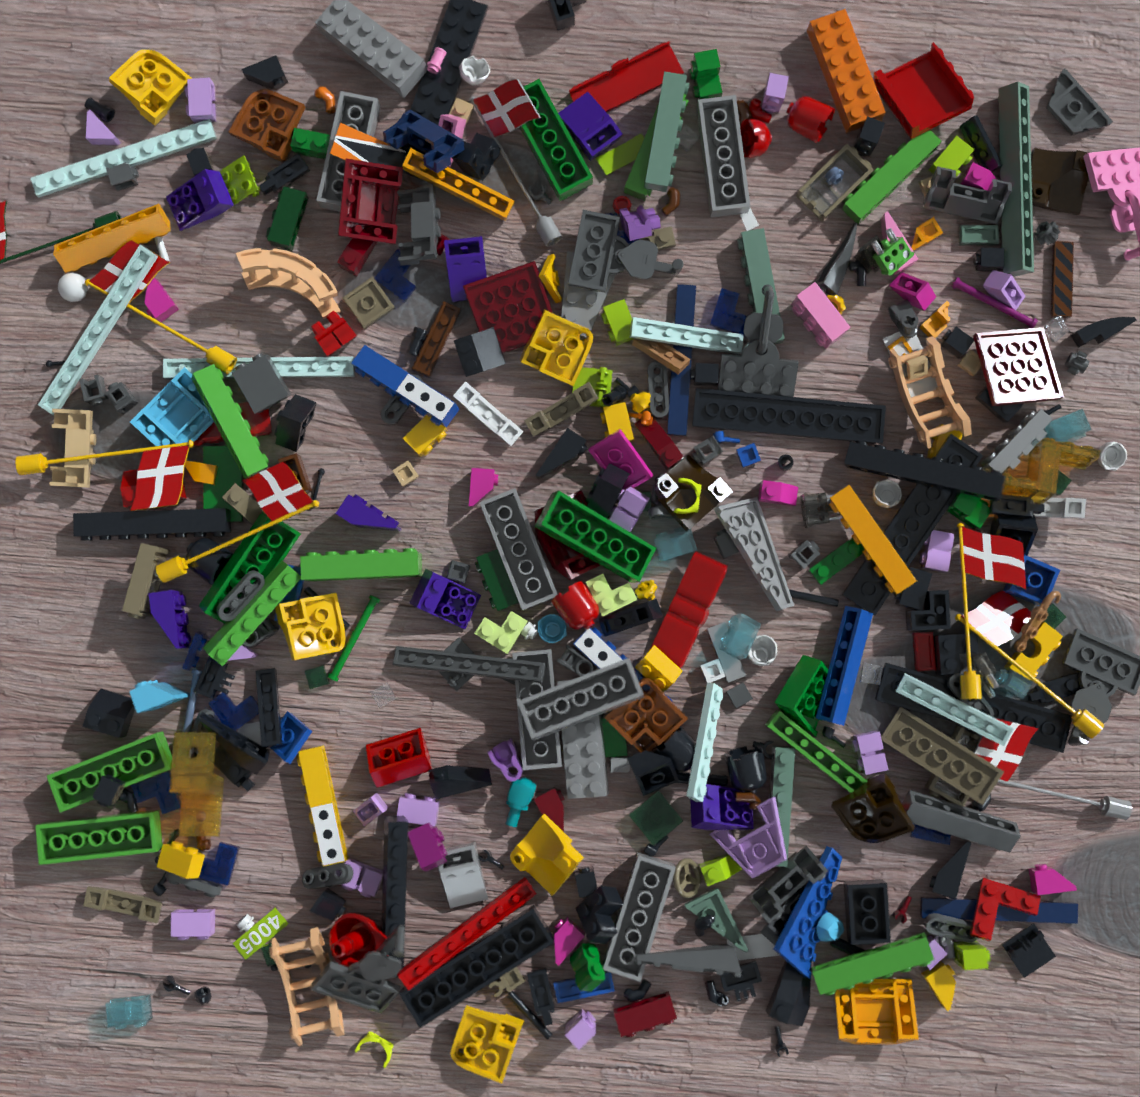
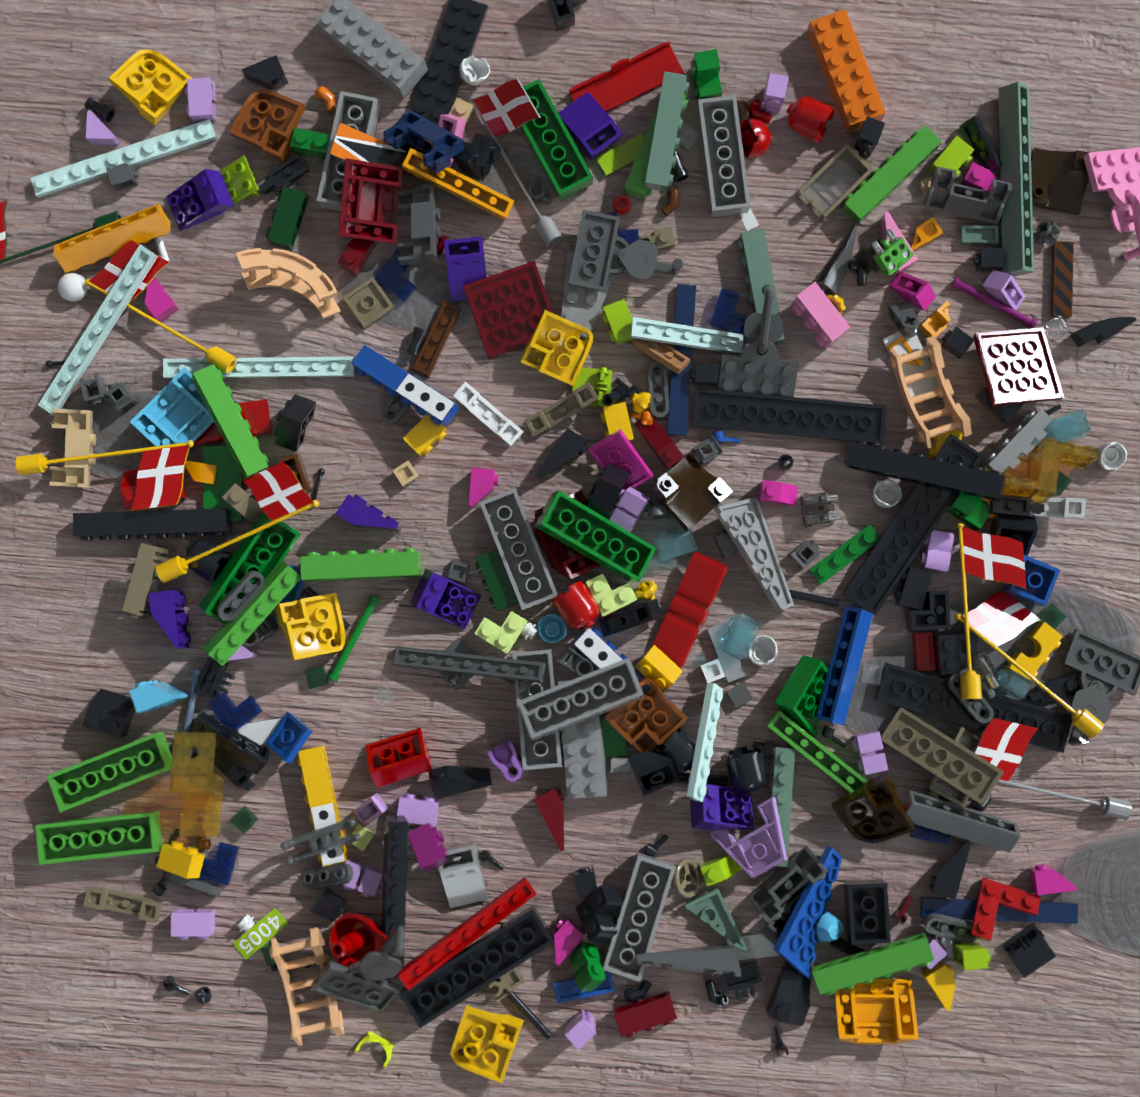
black brick [92,774,126,807] -> none
clear light blue brick [106,994,153,1029] -> none
black arm [118,789,139,813] -> none
clear blue plate [131,771,183,815] -> none
clear blue plate [182,631,207,671] -> none
black brick [186,147,215,176] -> none
dark grey brick [232,353,292,414] -> none
black plate [256,668,282,748] -> none
red hips [311,310,357,357] -> none
bright pink pin [427,47,446,74] -> none
black slope [453,327,506,377] -> none
teal piece [505,777,537,827] -> none
yellow slope [510,814,584,896] -> none
black hinge [527,968,555,1026] -> none
yellow tile [539,254,562,303] -> none
medium lavender hips [619,205,661,241] -> none
clear green plate [629,790,683,846] -> none
neon yellow cap [674,478,701,514] -> none
black arm [695,914,715,937] -> none
reddish brown arm [735,792,761,810] -> none
blue plate [736,443,761,468] -> none
sand blue plate [825,167,844,185] -> none
light orange brick [829,485,917,595] -> none
red panel [873,42,974,139] -> none
light aqua plate [896,673,1013,746] -> none
tan plate [906,355,928,380] -> none
tan plate [957,349,981,376] -> none
medium nougat piece [1014,591,1061,652] -> none
dark grey wing [1046,68,1113,135] -> none
dark grey gear [1065,351,1090,375] -> none
none -> clear green plate [230,806,259,834]
none -> dark grey piece [280,818,361,865]
none -> yellowish green slope [352,823,375,852]
none -> black pin [672,152,689,182]

